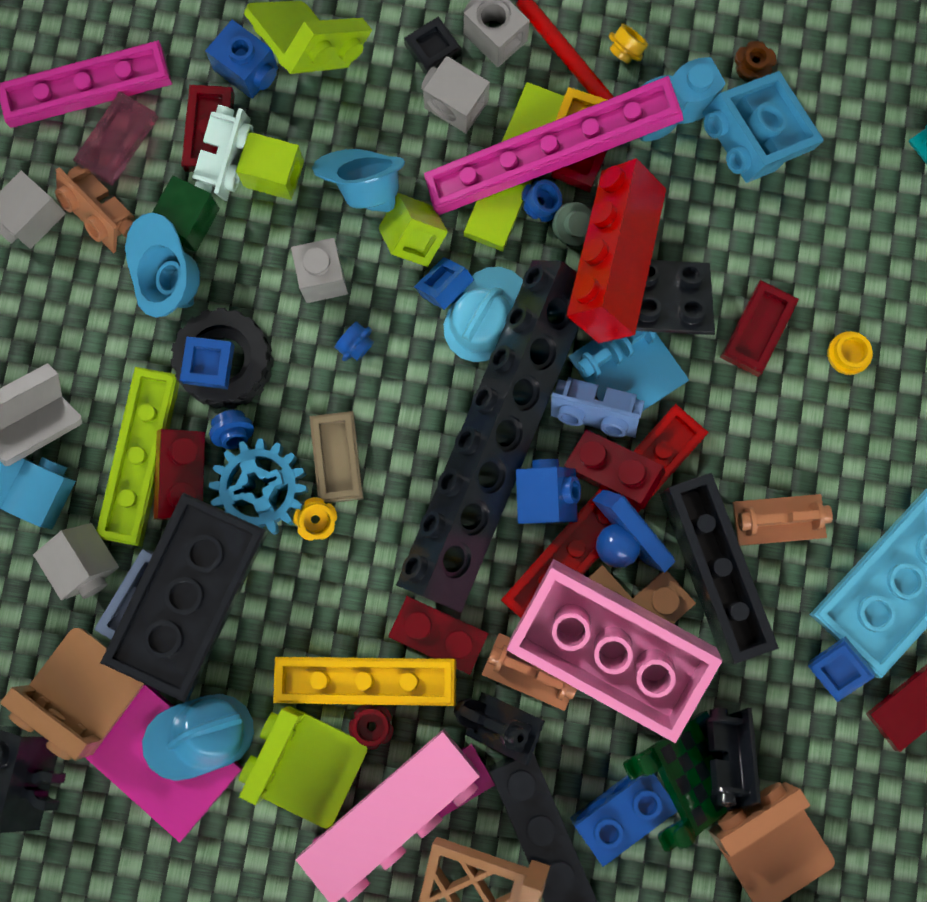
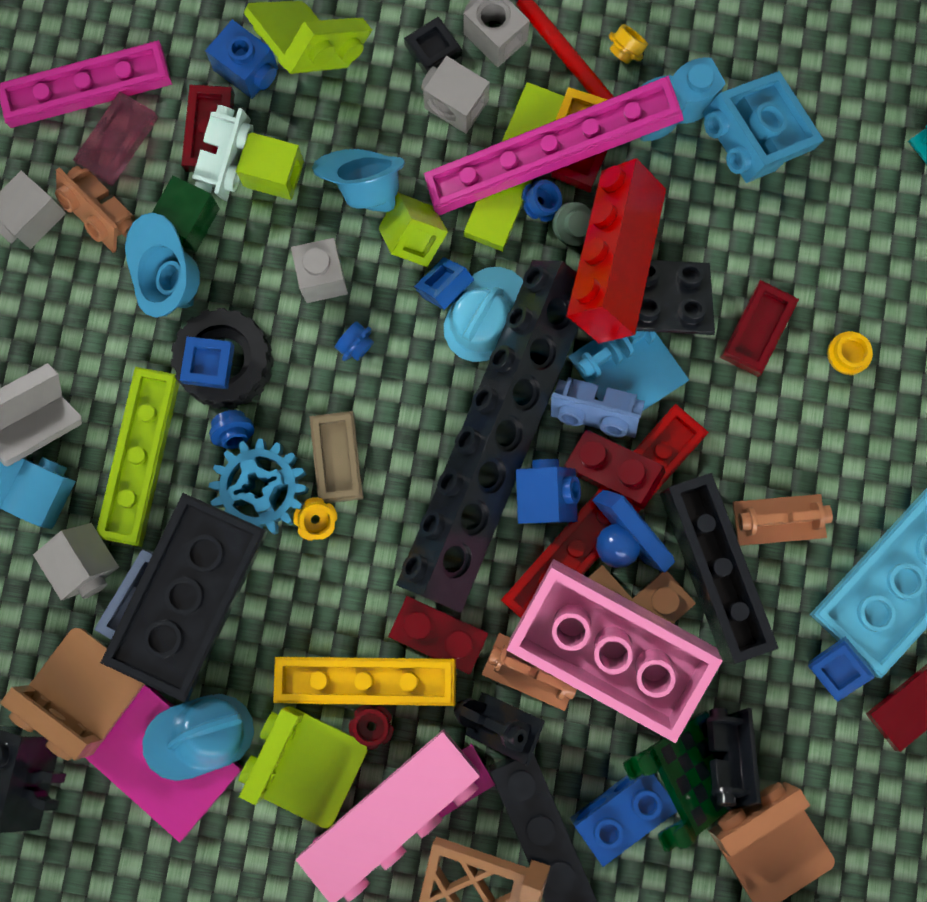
dark red plate [154,429,205,520] -> none
reddish brown plate [735,41,776,82] -> none

